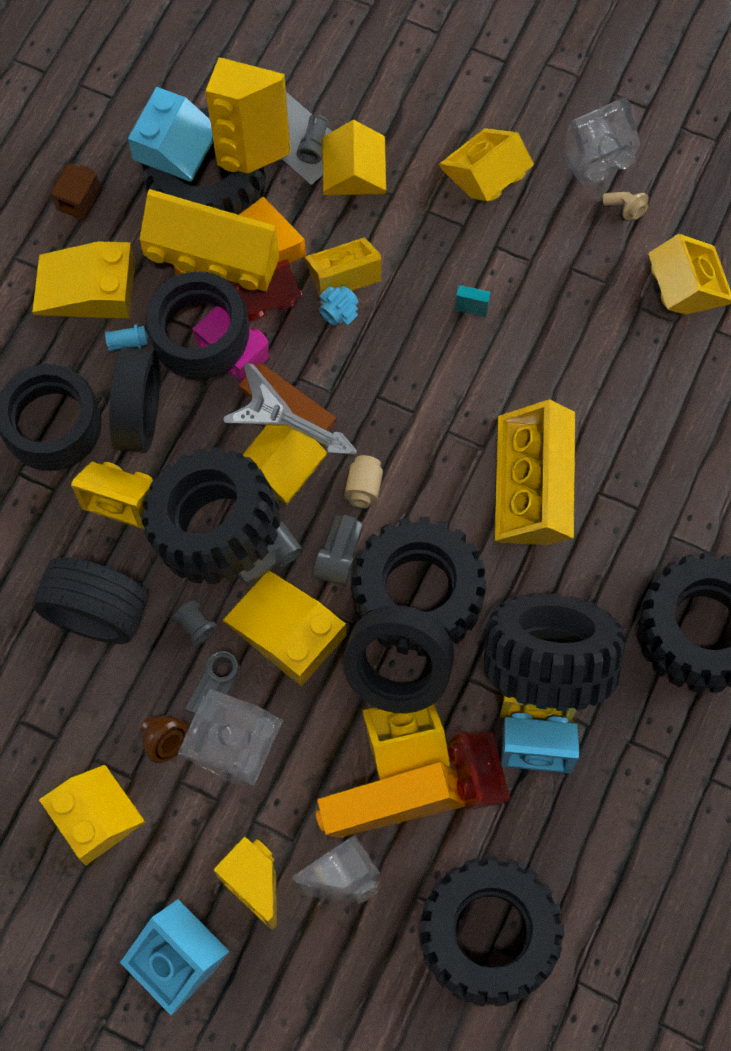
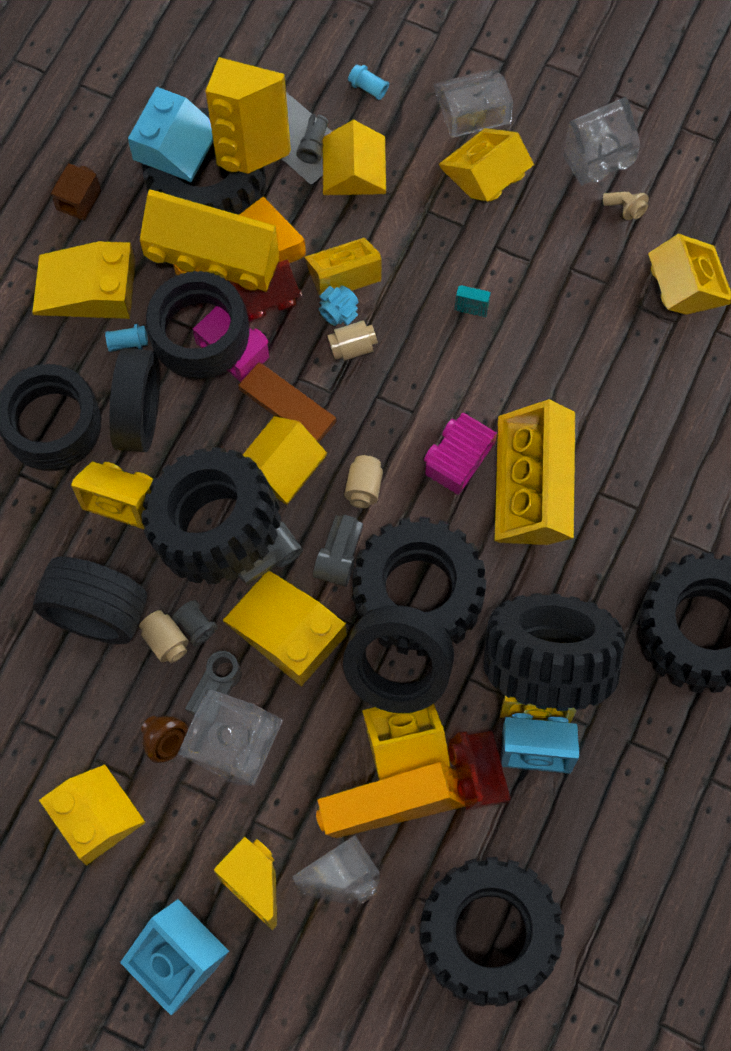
light grey piece [223,363,357,454] -> none
none -> tan brick [139,610,189,663]
none -> tan brick [327,320,378,361]
none -> medium azure pin [348,64,390,100]
none -> dark pink brick [424,413,497,495]
none -> clear slope [434,69,513,138]

